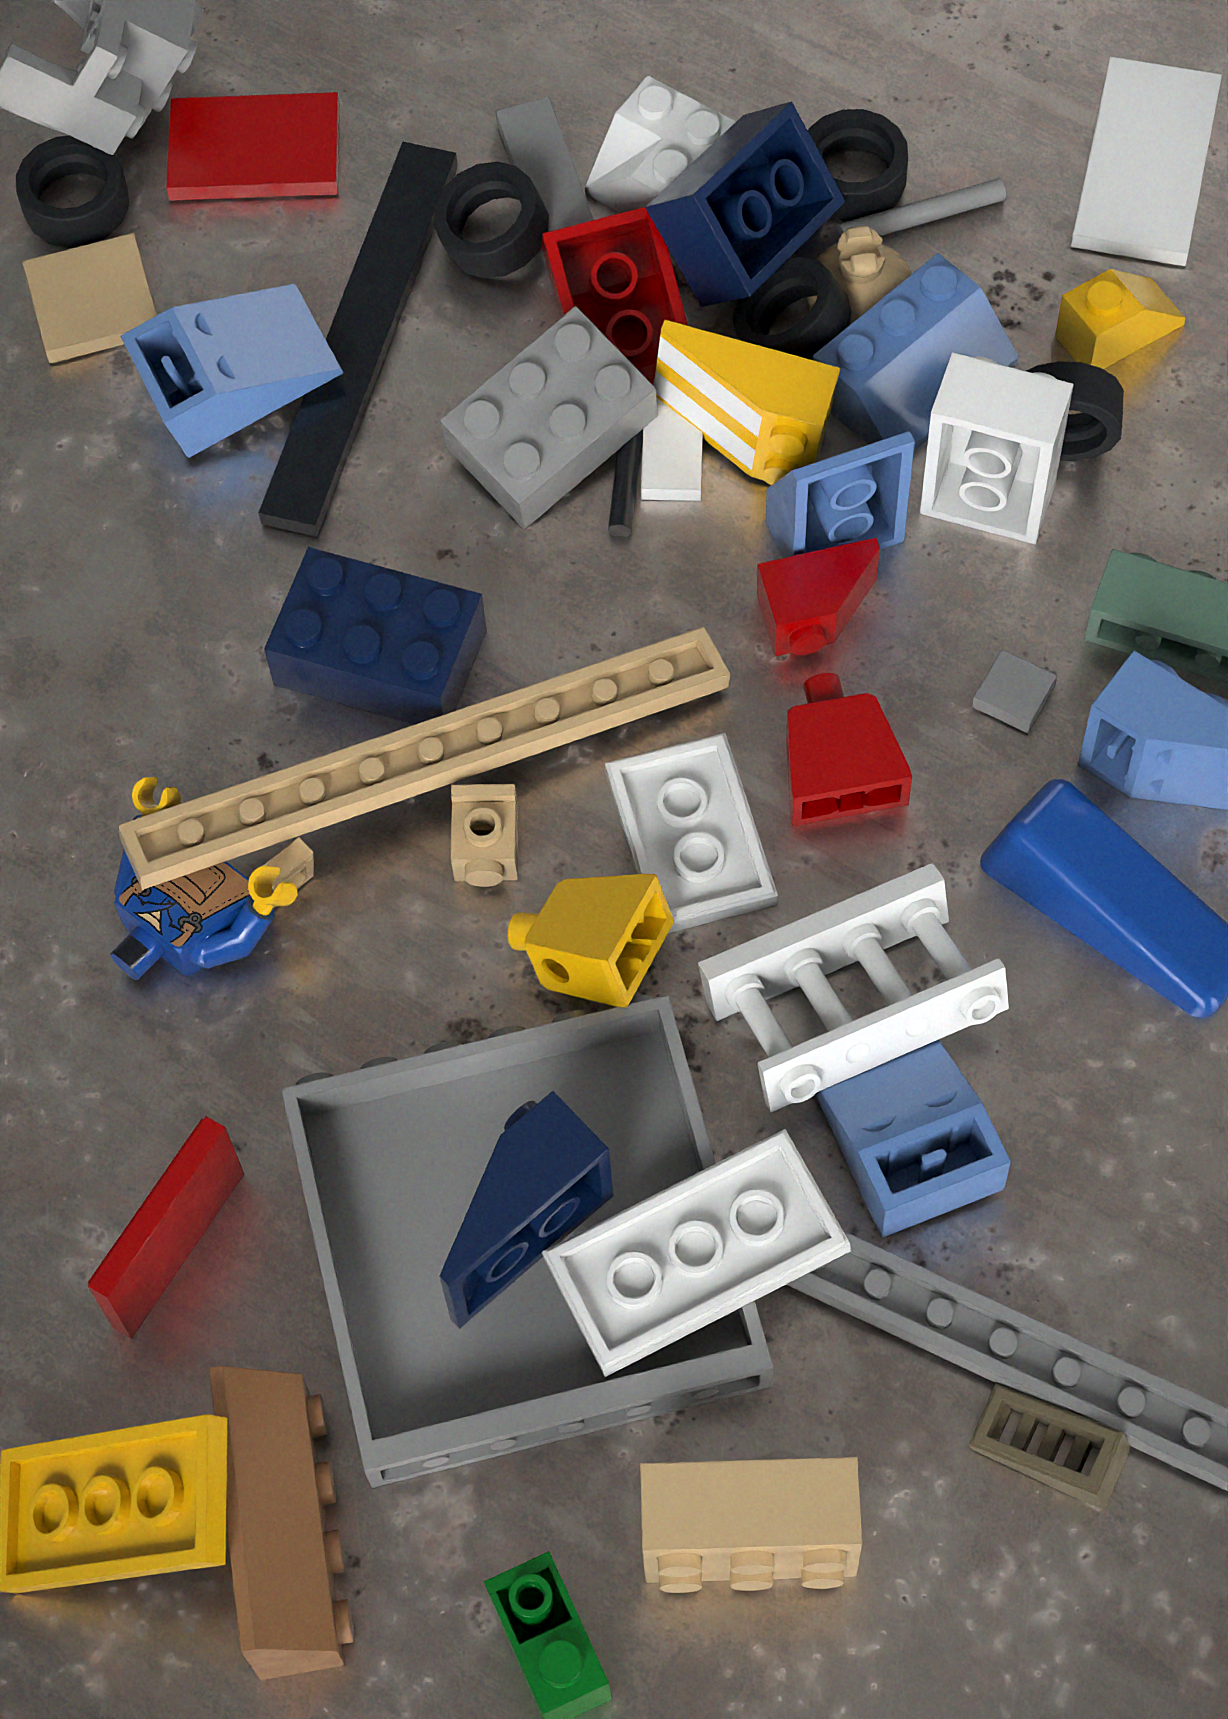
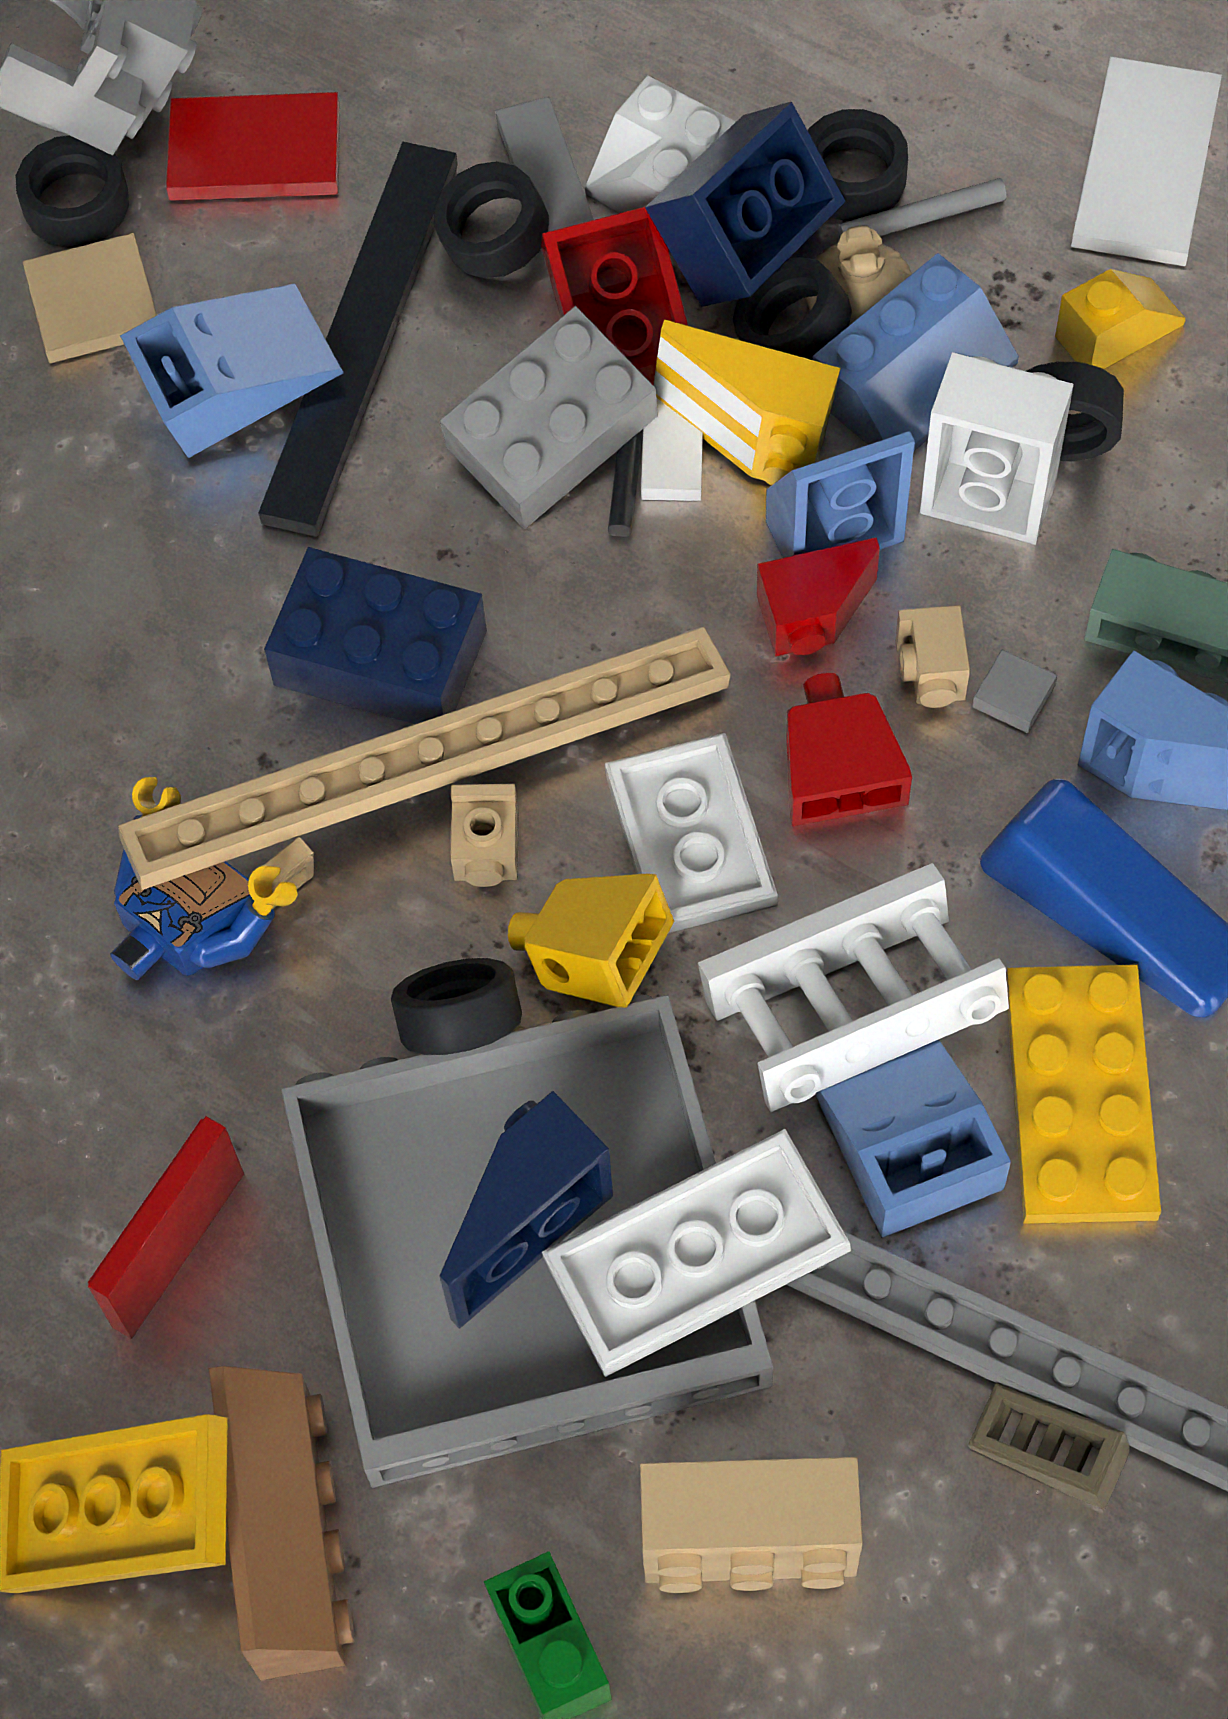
none -> black tyre [391,958,522,1055]
none -> tan brick [895,605,970,708]
none -> yellow plate [1006,965,1161,1224]

